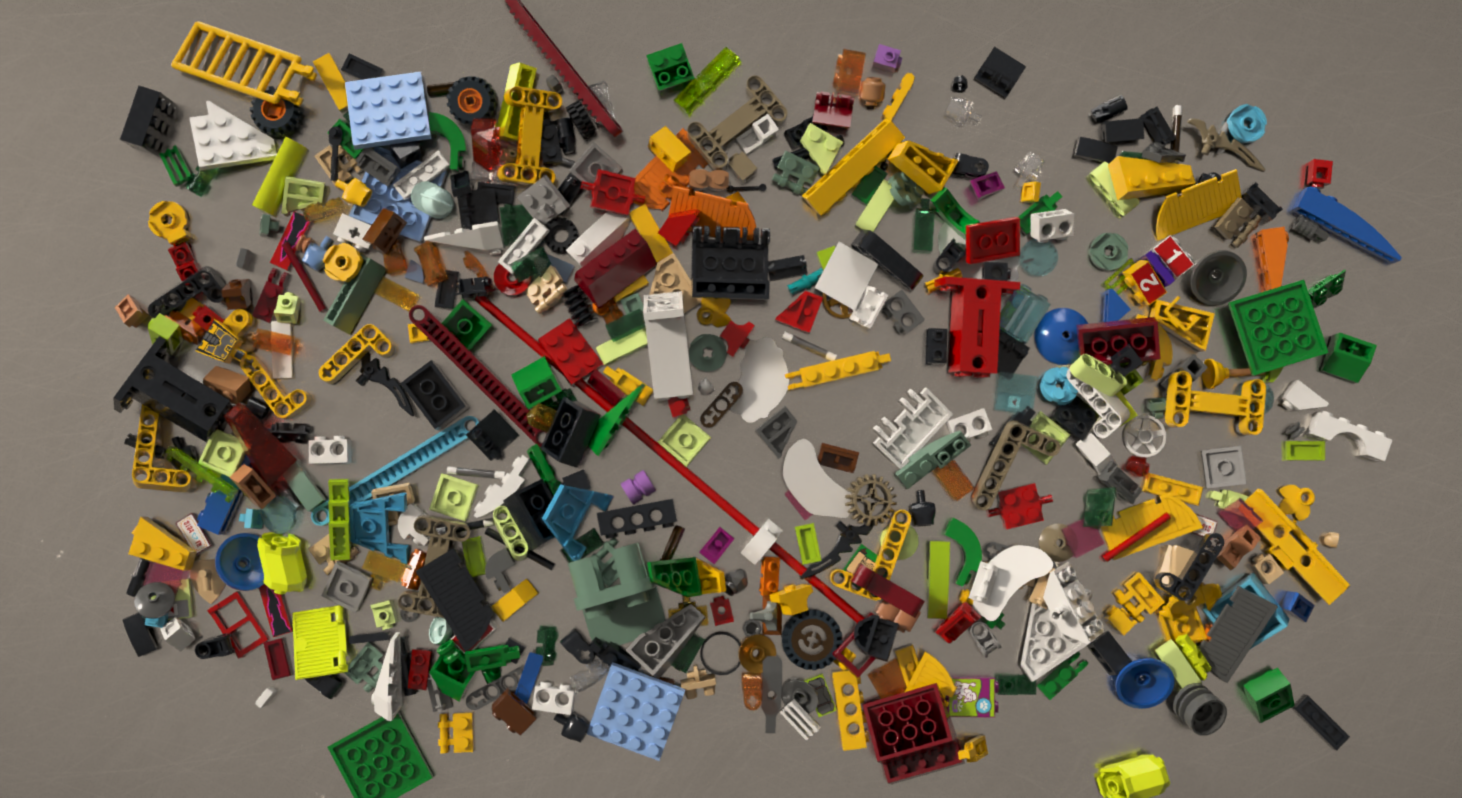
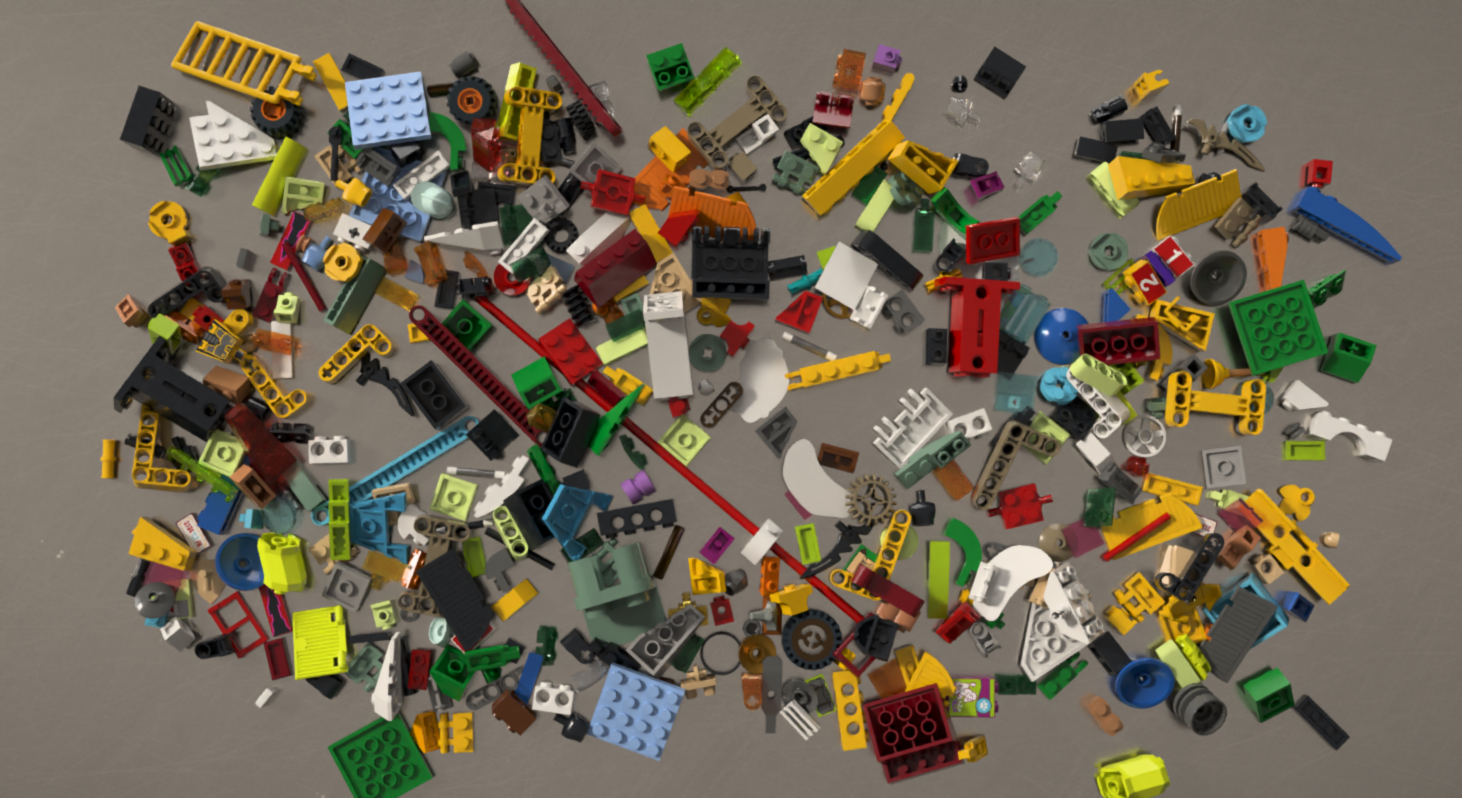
black slope [122,612,158,657] -> none
green wheel [437,640,462,664] -> none
green wedge [647,557,702,597] -> none
yellow tile [1021,181,1041,203] -> none
white brick [1031,209,1074,243] -> none
black brick [1110,344,1143,377] -> none
none -> yellow pin [100,439,117,478]
none -> light orange slope [410,710,440,753]
none -> dark grey brick [449,51,478,77]
none -> clear green slope [619,434,648,470]
none -> medium nougat brick [1084,695,1124,736]
none -> yellow hinge [1134,70,1170,100]

